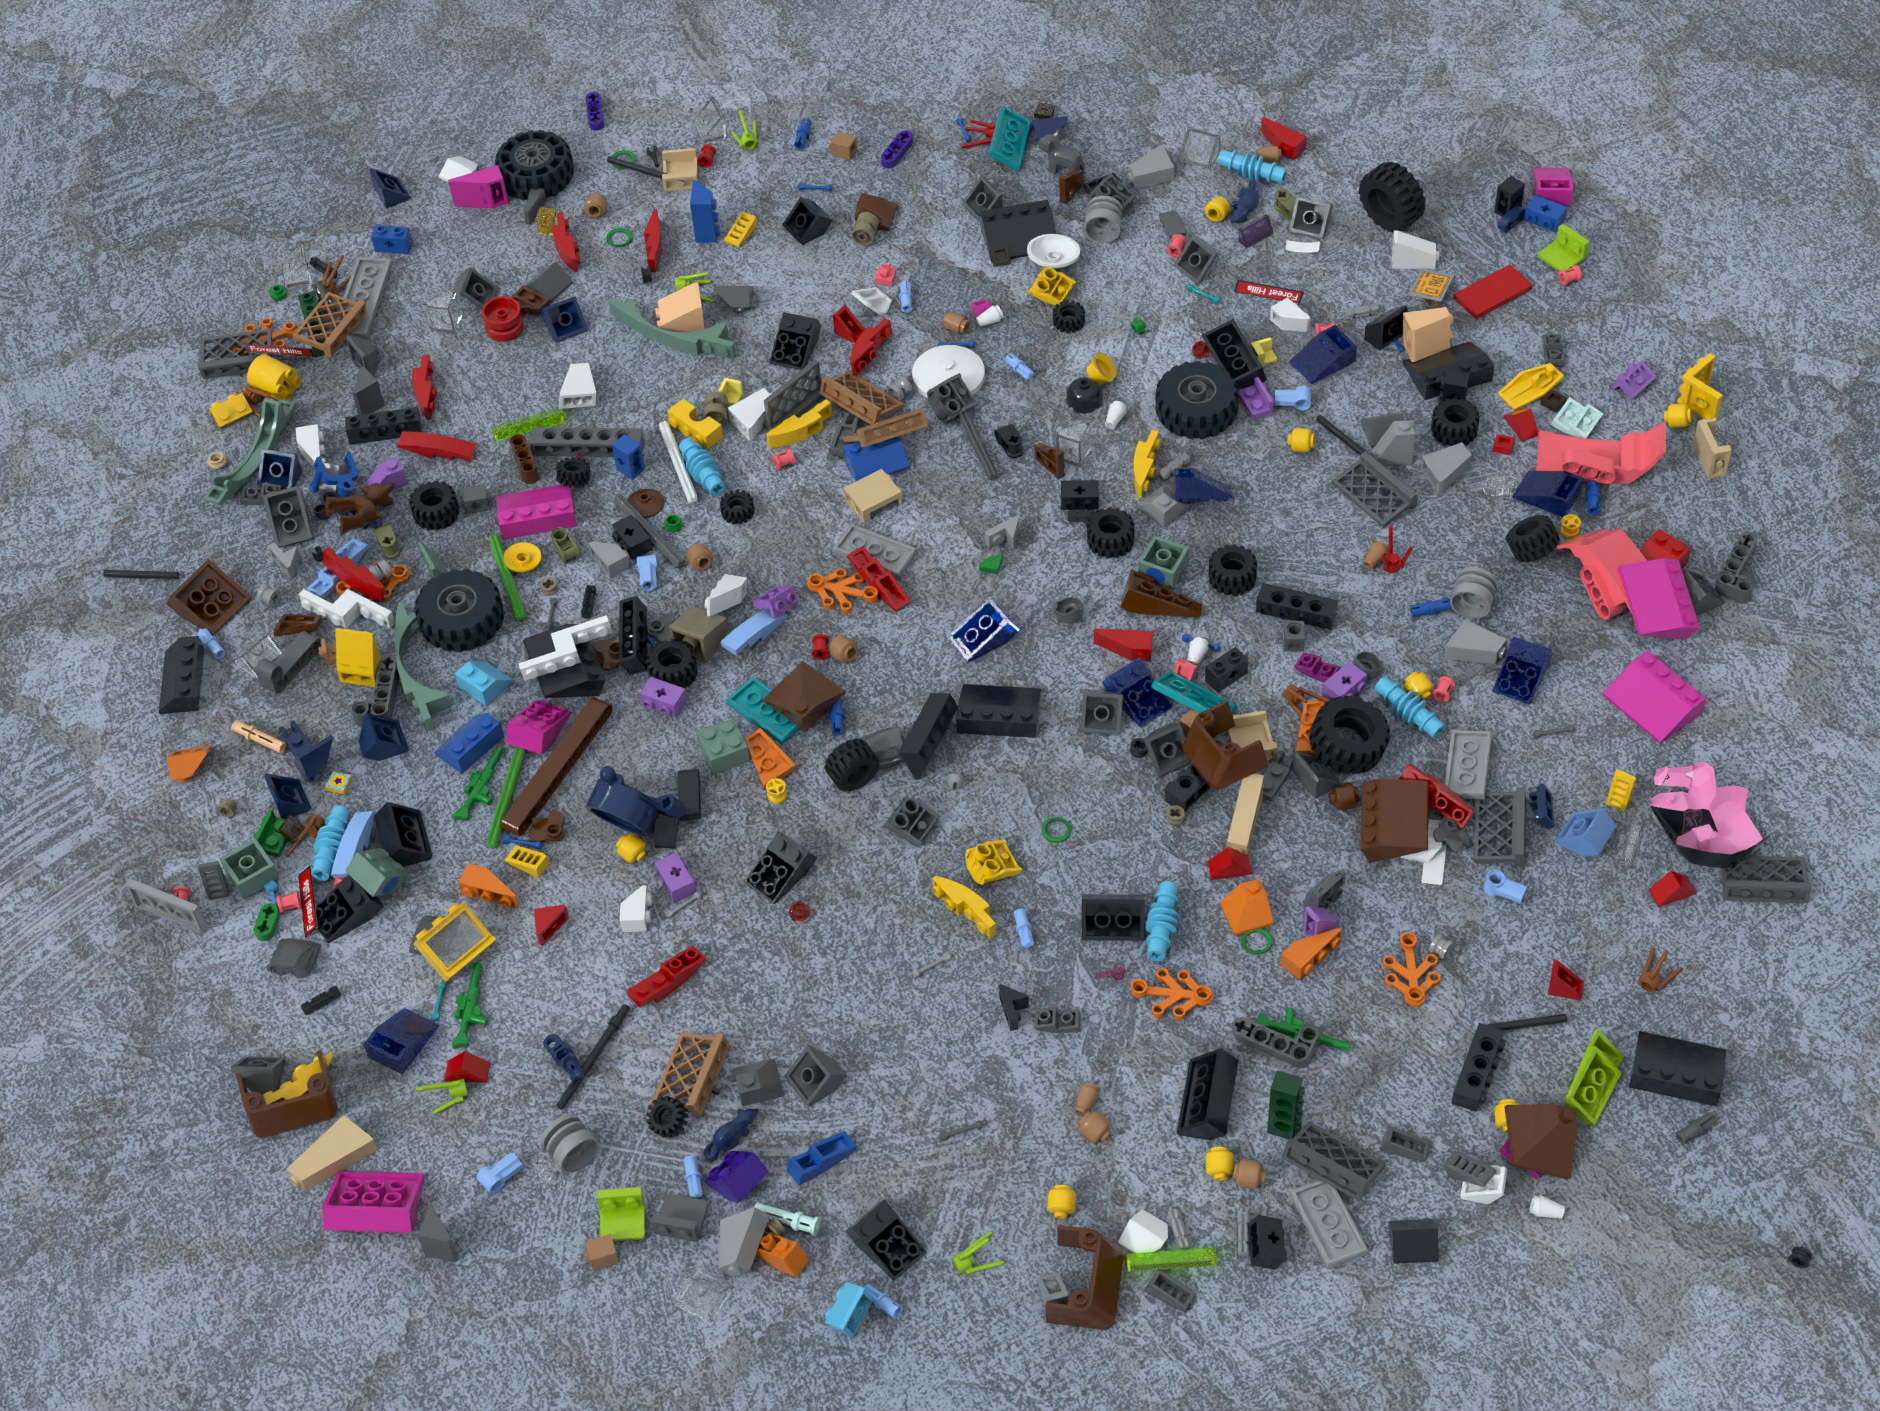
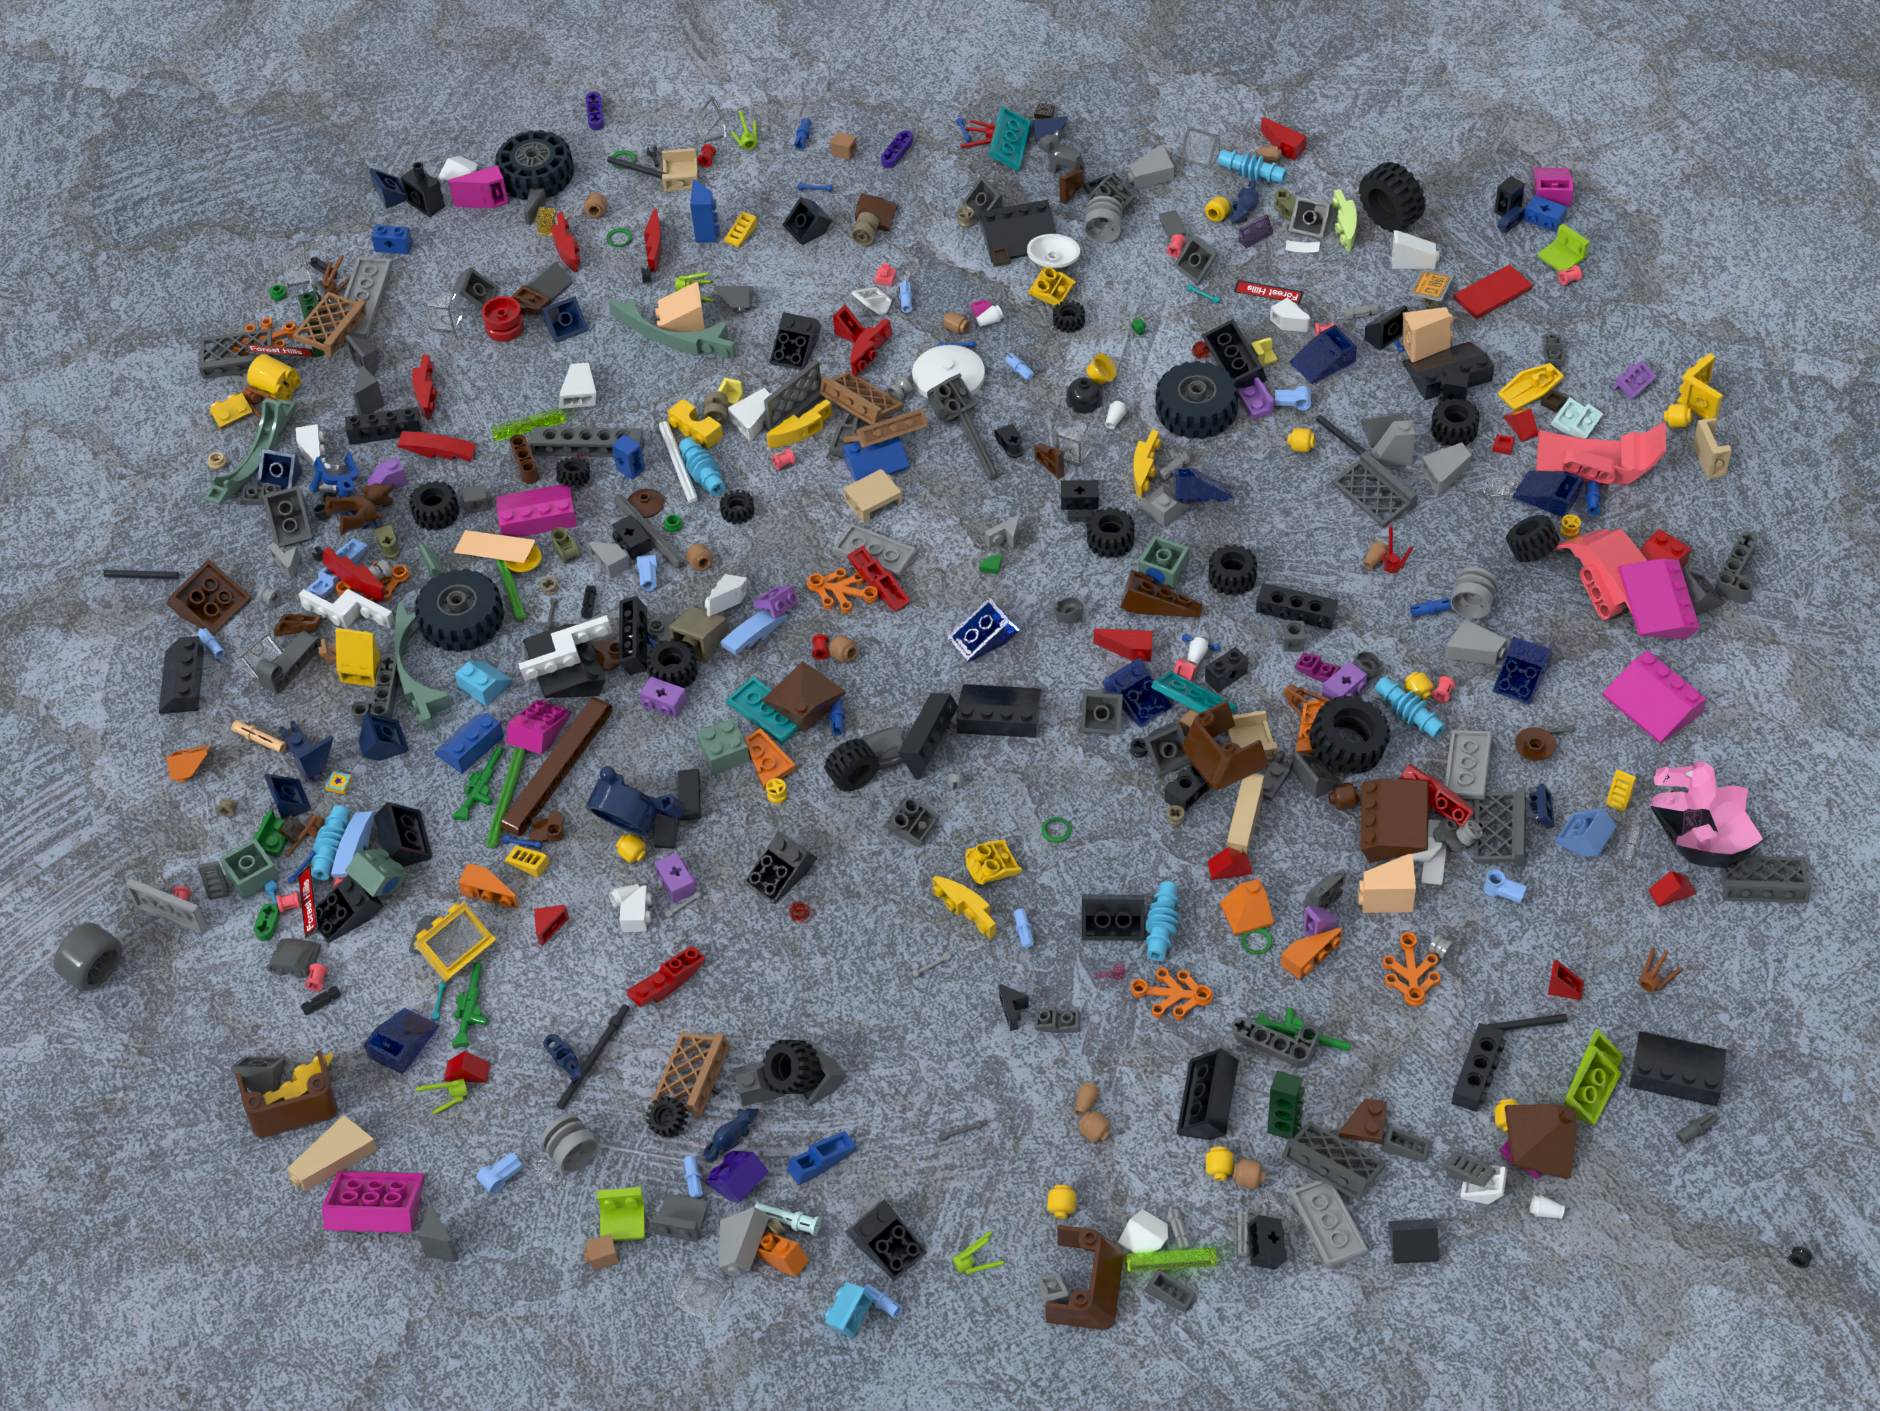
none -> dark grey wheel [54,923,122,991]
none -> blue hinge [287,850,317,883]
none -> coral bush [305,964,328,991]
none -> black brick [401,162,445,217]
none -> light nougat sticker [454,530,535,563]
none -> white cone [609,884,640,908]
none -> black tyre [762,1039,820,1094]
none -> dark tan wheel [957,206,975,228]
none -> yellowish green slope [1331,189,1357,252]
none -> reddish brown wing [1339,1098,1387,1144]
none -> light nougat slope [1358,854,1416,913]
none -> light grey wheel [1456,820,1483,846]
none -> reddish brown dish [1515,727,1556,761]

